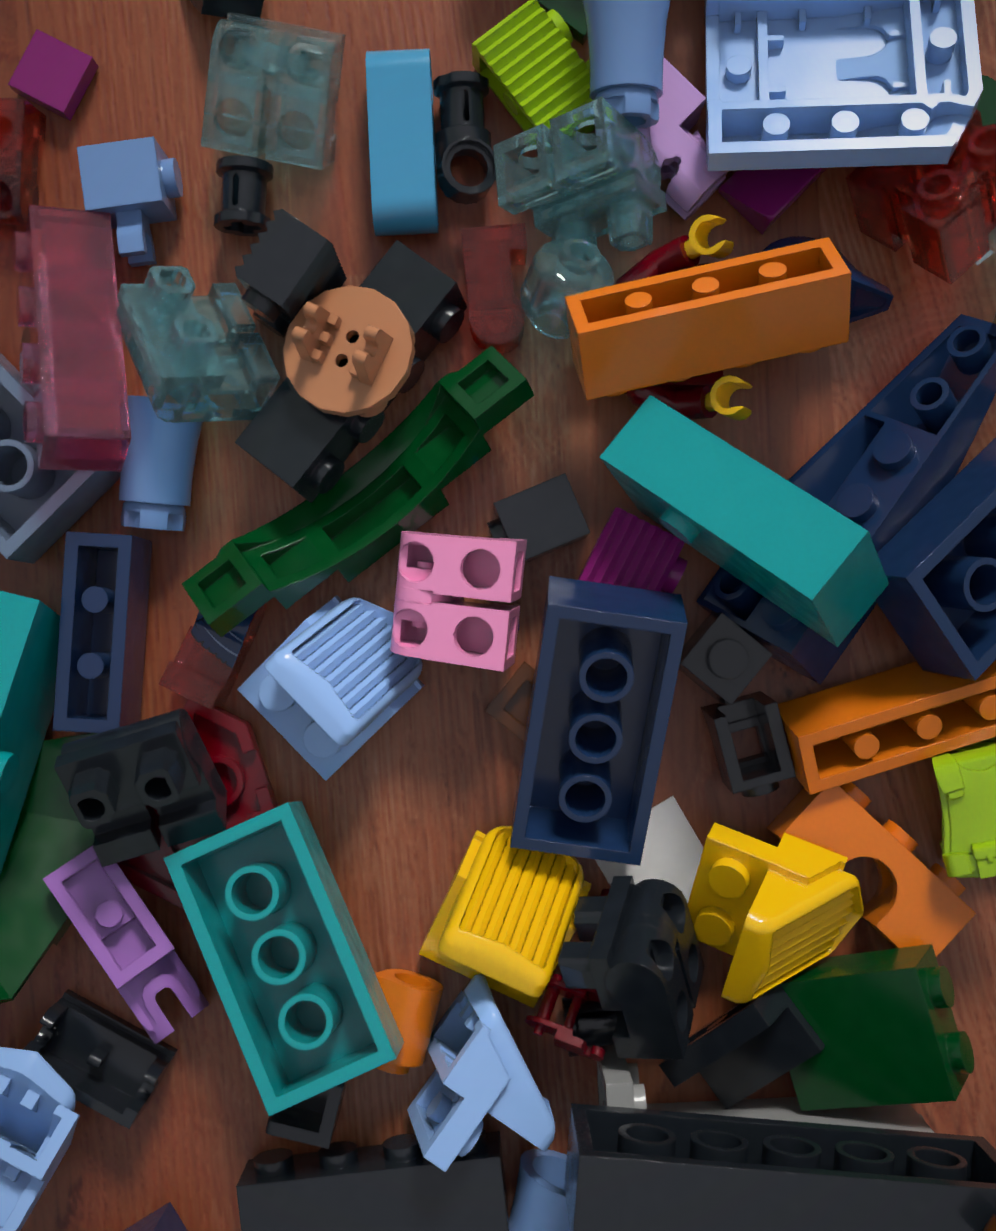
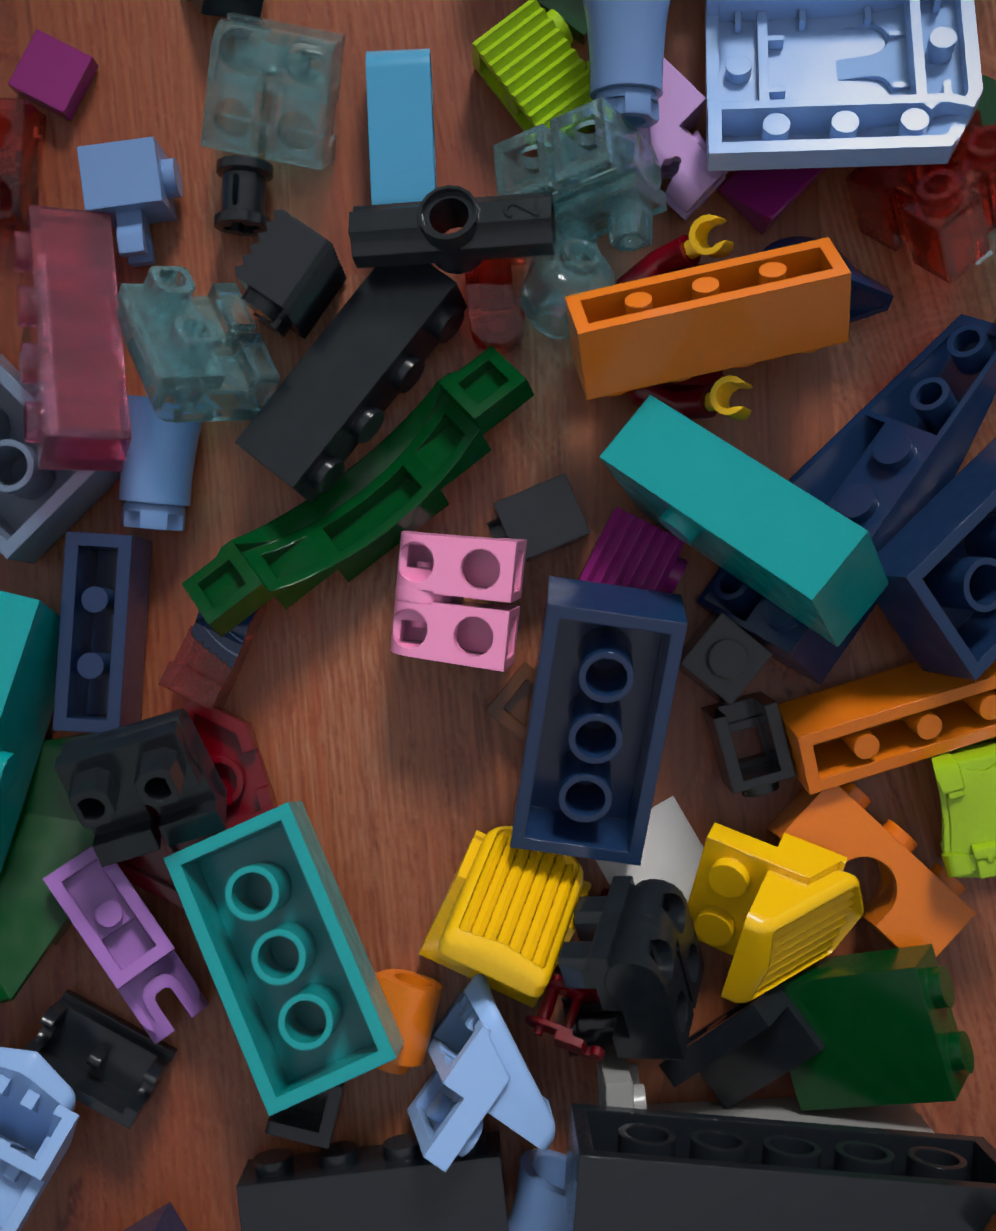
light blue piece [237,596,425,781] -> none
nougat plate [283,285,415,417] -> none
black connector [433,71,499,205] -> none
none -> black piece [348,185,556,274]

